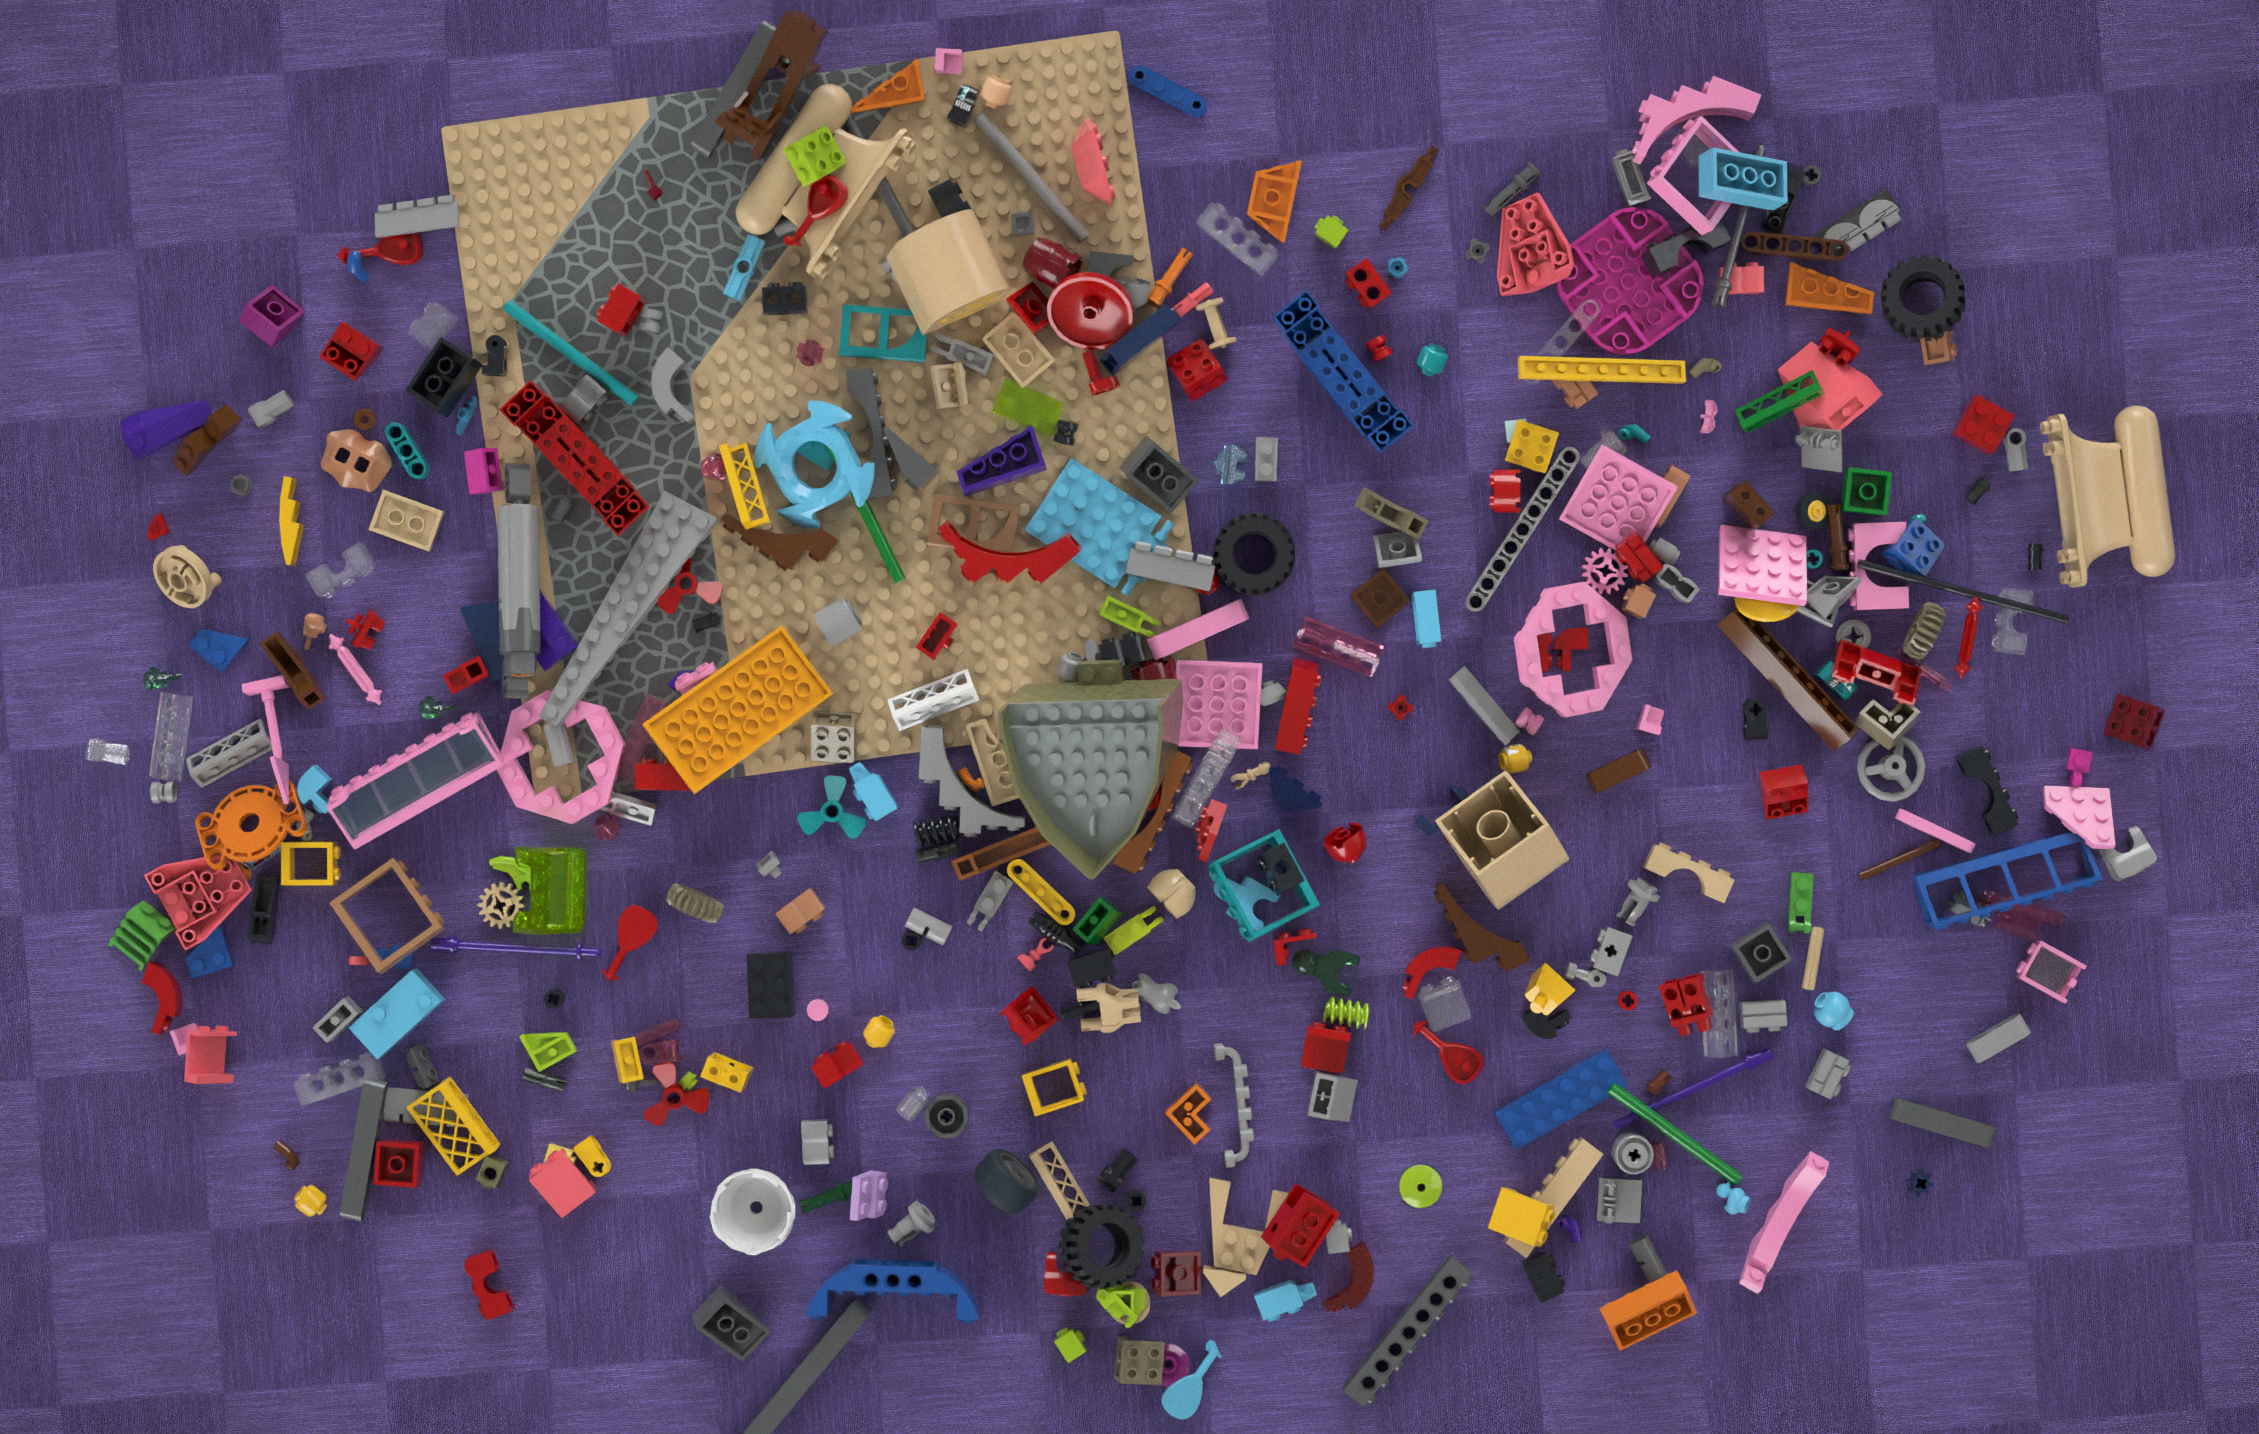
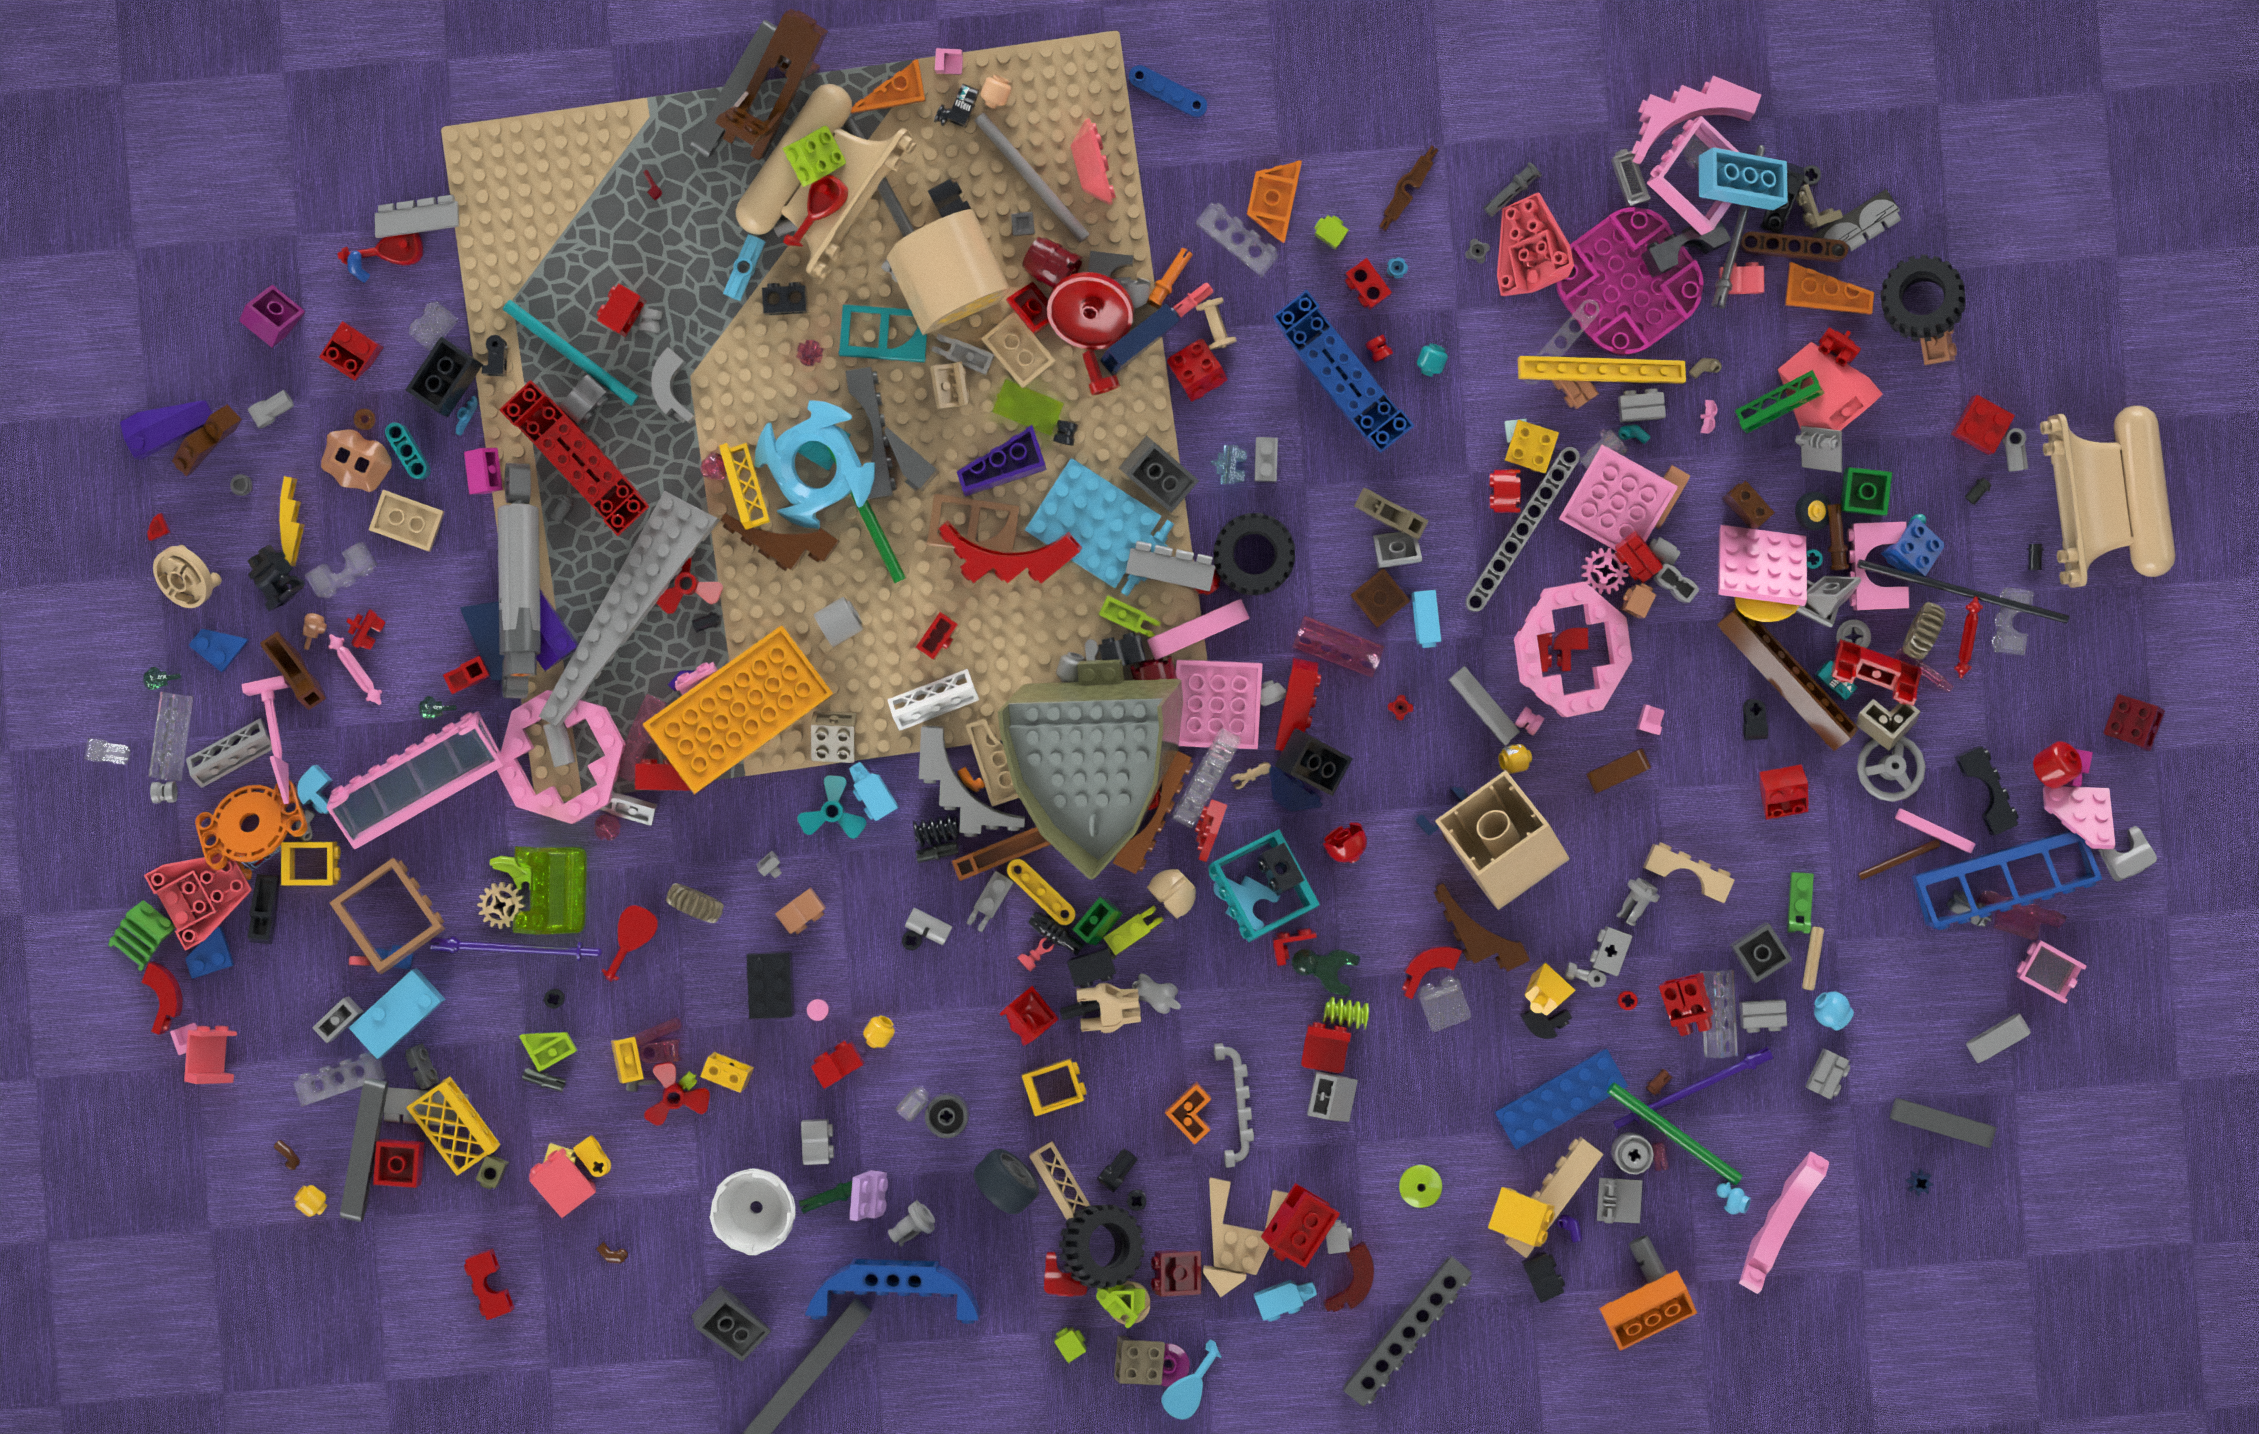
red piece [1413,1020,1484,1085] -> none
none -> black hips [247,544,305,611]
none -> reddish brown arm [596,1242,628,1264]
none -> black bush [934,104,951,127]
none -> black brick [1275,728,1353,796]
none -> light grey brick [1618,388,1666,423]
none -> dark tan bracket [1796,184,1843,230]
none -> red head [2033,741,2083,789]

